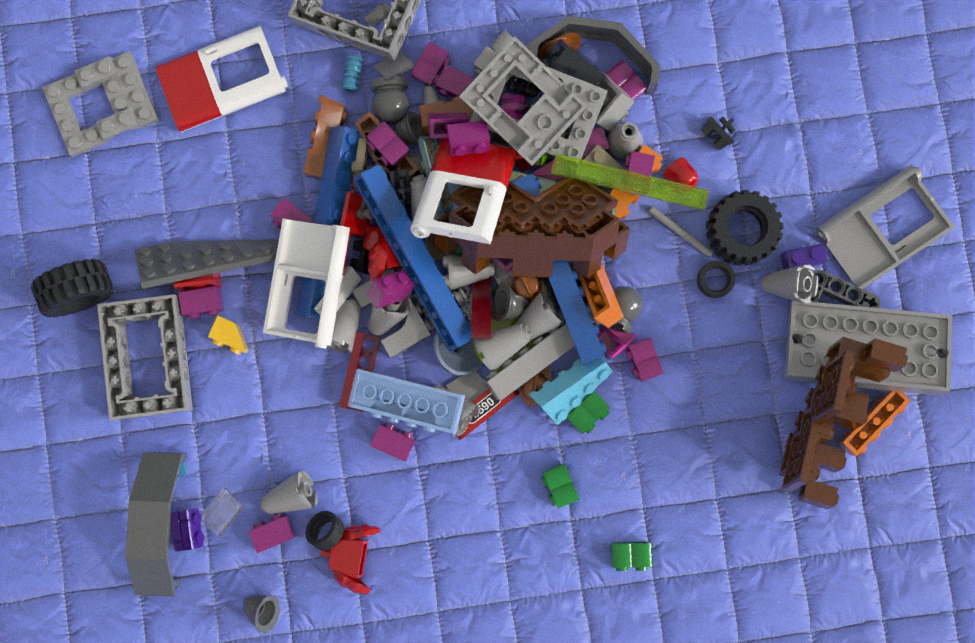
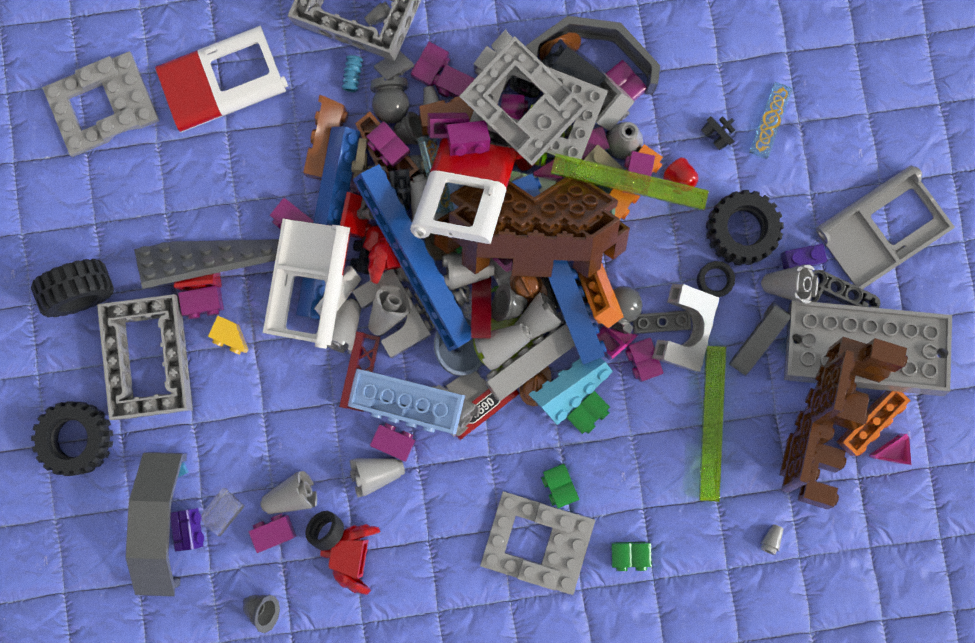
magenta brick [366,270,415,309] -> none
light grey bar [648,206,713,257] -> none
none -> black tyre [31,401,114,476]
none -> light grey cone [350,458,405,498]
none -> light grey piece [480,491,595,595]
none -> dark grey tile [632,311,691,334]
none -> light grey arch [653,284,719,372]
none -> clear neon green plate [699,346,726,502]
none -> dark grey beam [729,302,791,376]
none -> clear light blue tile [749,82,793,159]
none -> light grey cone [761,524,784,555]
none -> dark pink slope [869,434,911,465]

